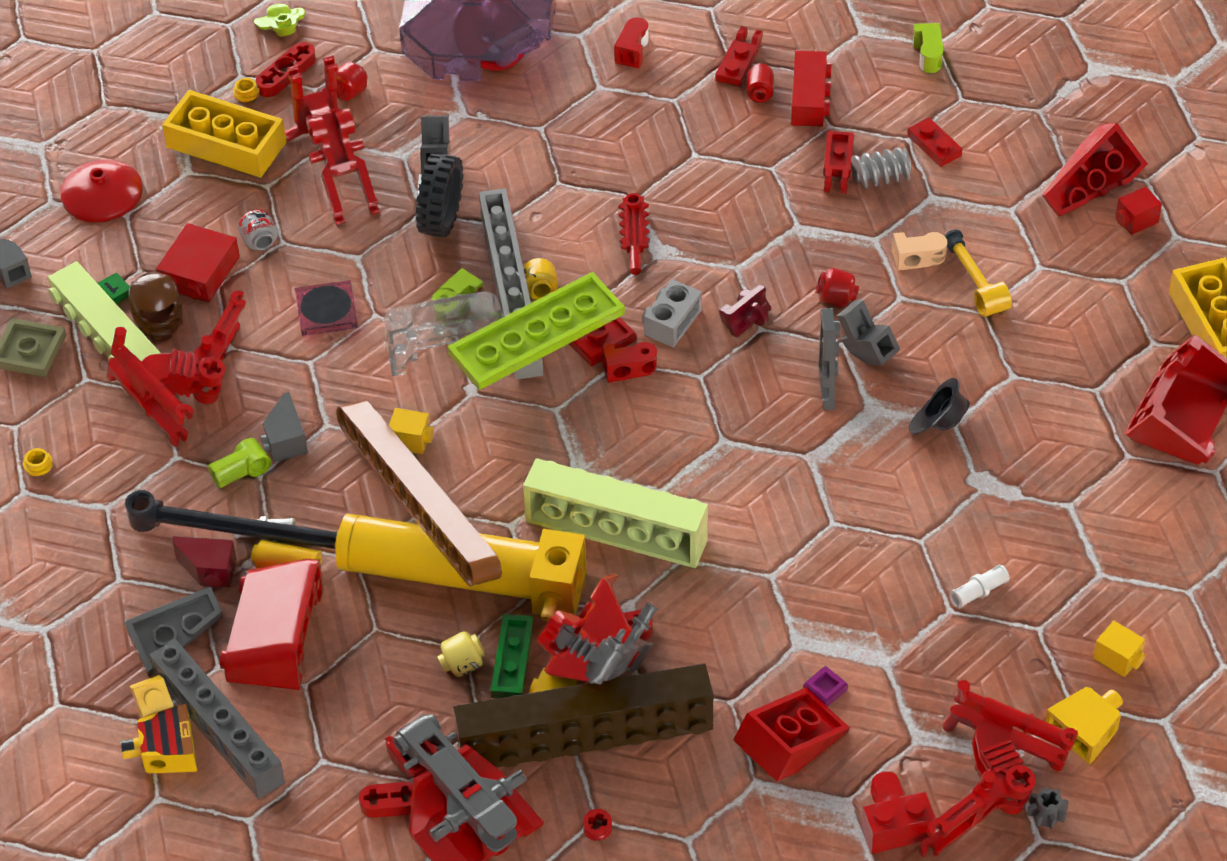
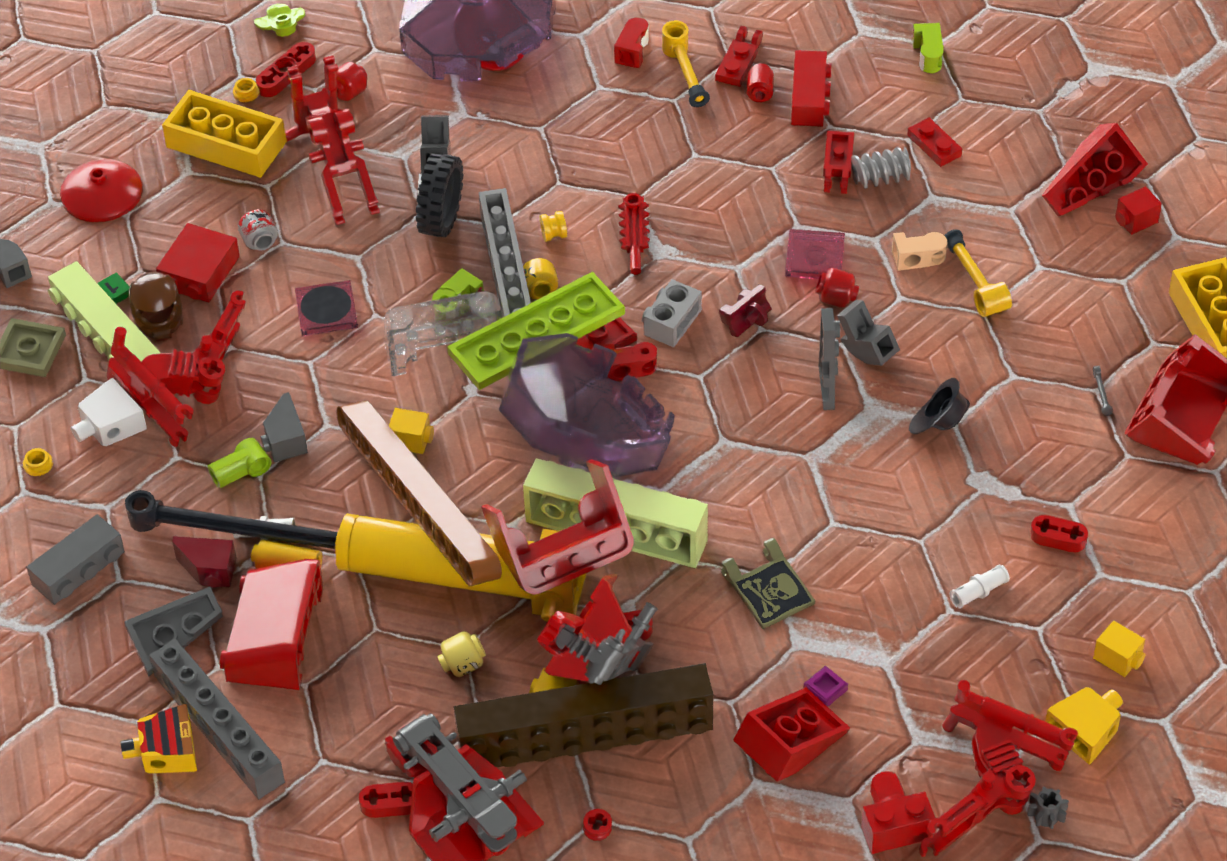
yellow brick [129,675,174,718] -> none
green plate [491,614,534,698] -> none
none -> dark grey brick [26,514,125,605]
none -> white torso [71,378,147,446]
none -> red windscreen [481,459,634,595]
none -> windscreen [499,333,675,478]
none -> yellow wheel [539,211,567,242]
none -> yellow piece [662,20,710,107]
none -> flag [721,538,815,629]
none -> clear pink tile [785,229,845,279]
none -> red beam [1030,515,1088,553]
none -> dark grey hinge [1093,366,1113,416]

